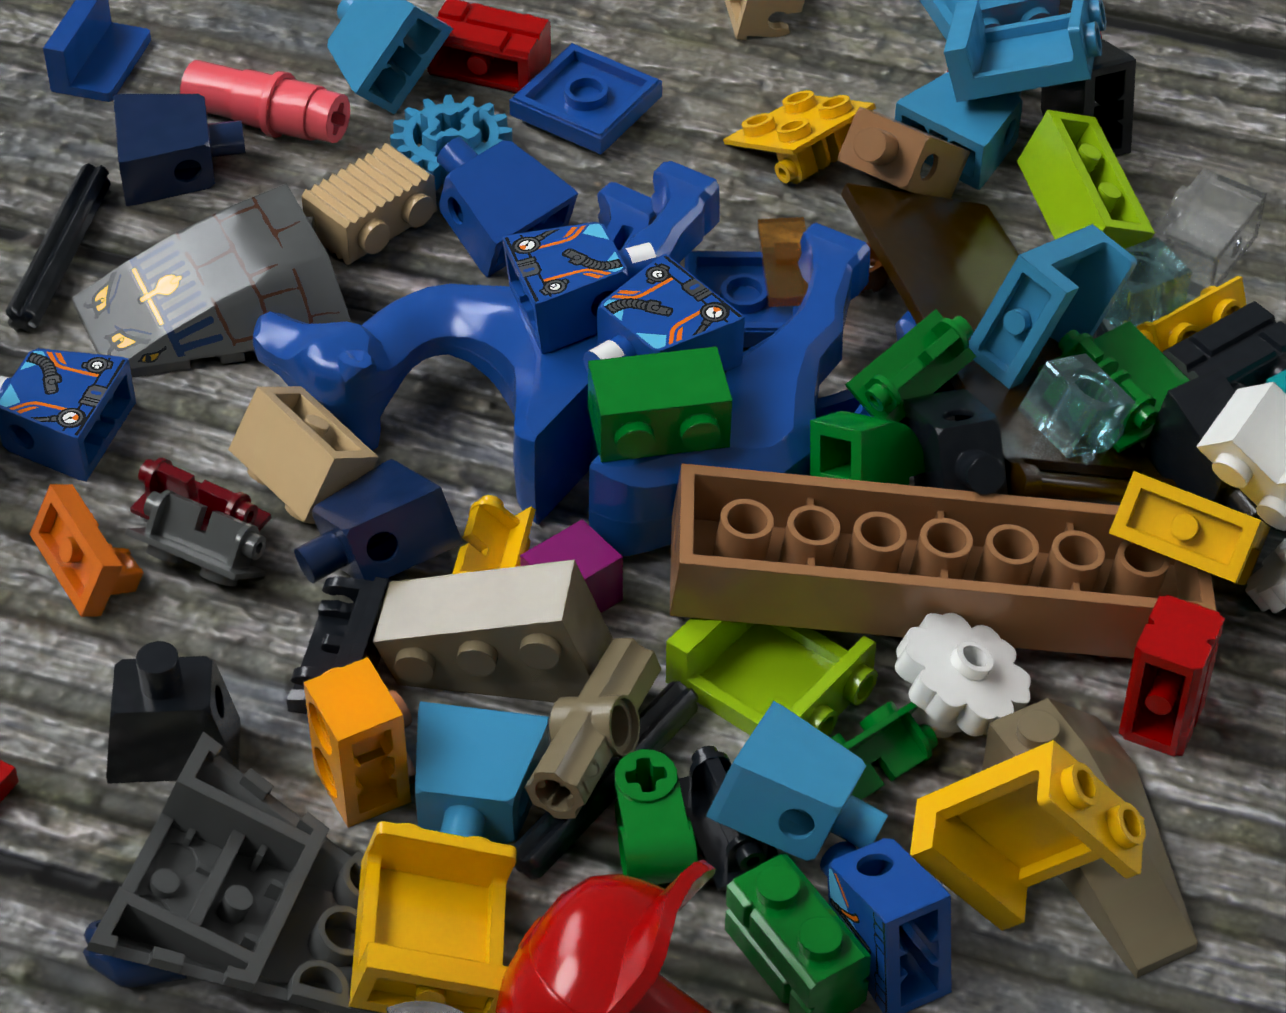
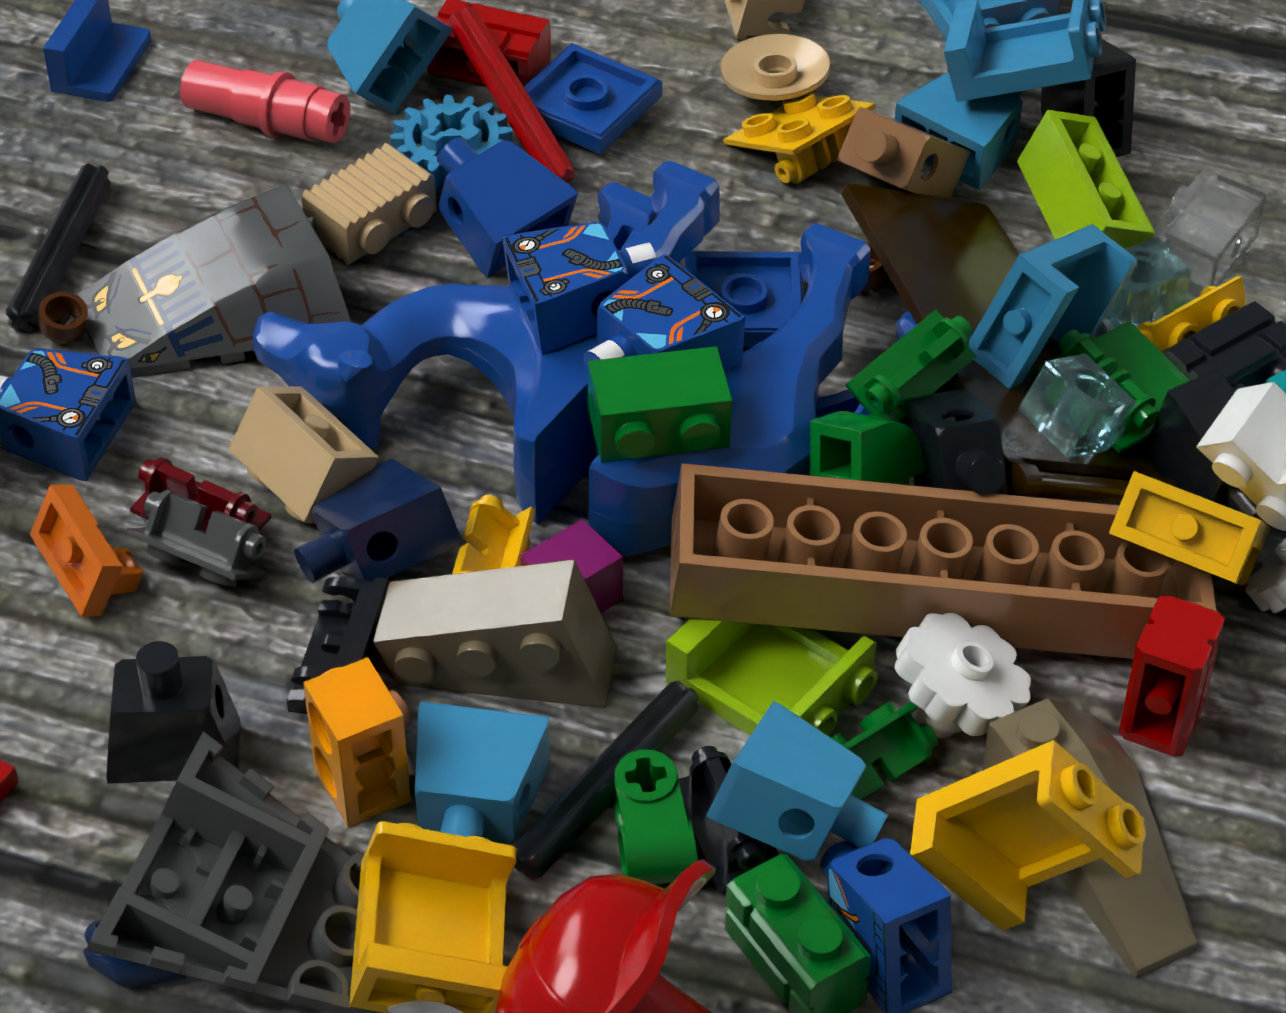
dark blue torso [113,94,246,206] -> none
dark tan piece [525,638,661,819] -> none
clear orange piece [757,217,808,307] -> none
none -> reddish brown hinge [39,292,88,345]
none -> red axle [449,7,575,183]
none -> tan dish [721,34,830,101]

